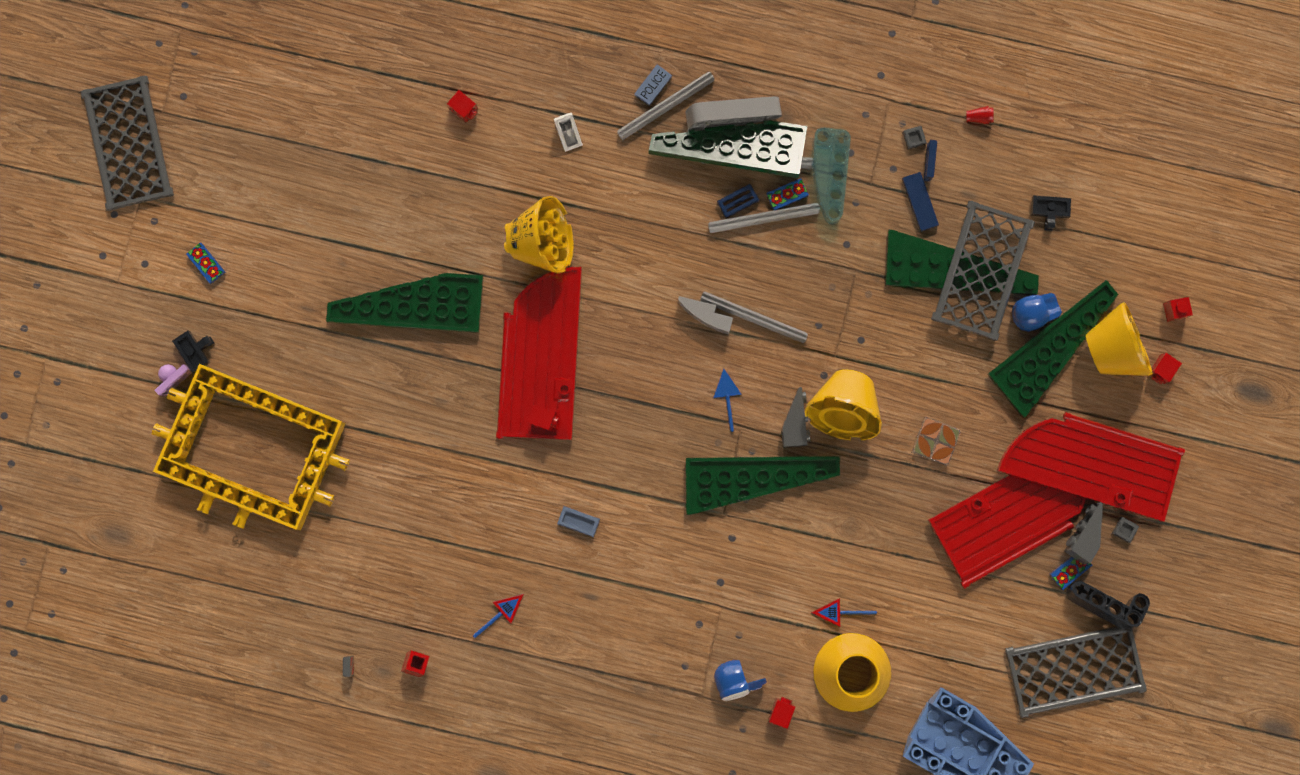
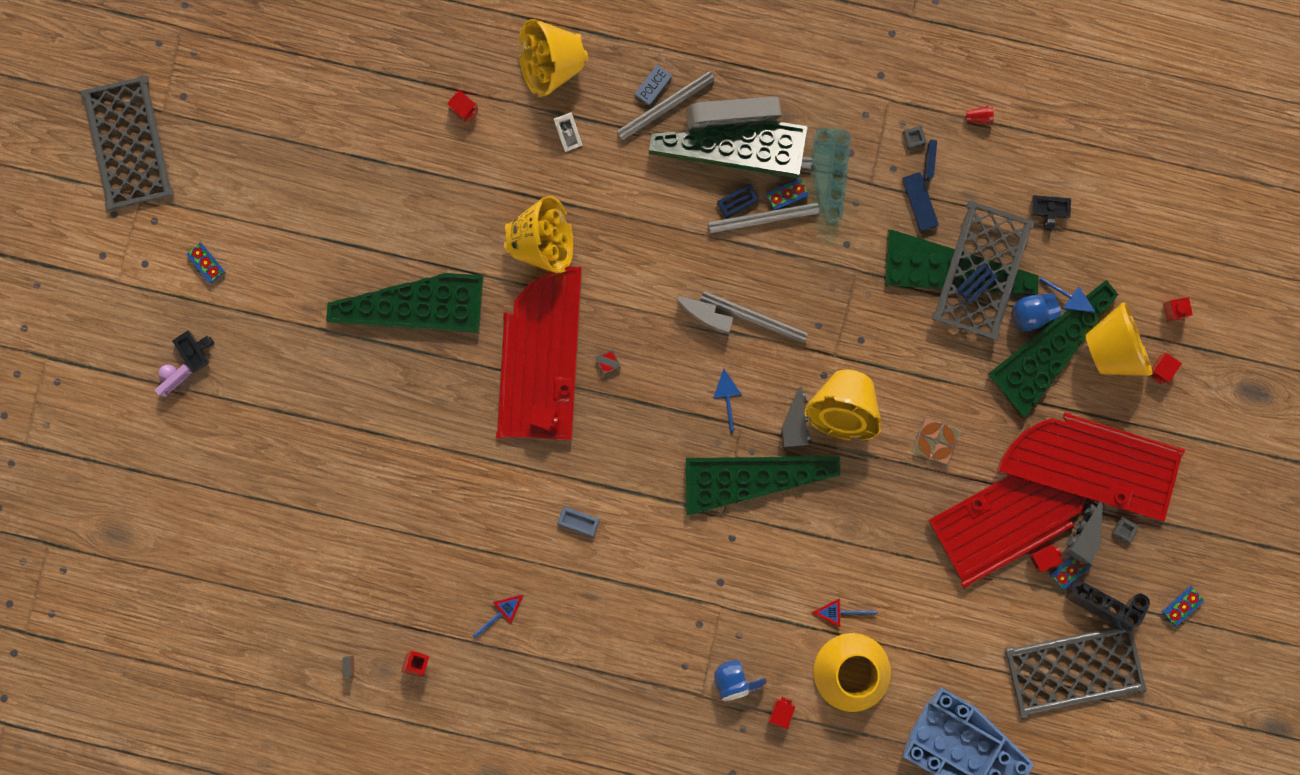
yellow brick [151,364,350,530] -> none
none -> yellow cone [519,19,588,97]
none -> dark grey tile [595,349,621,375]
none -> dark blue tile [956,263,998,303]
none -> red brick [1028,545,1062,572]
none -> blue piece [1039,277,1095,312]
none -> tile [1161,586,1204,627]

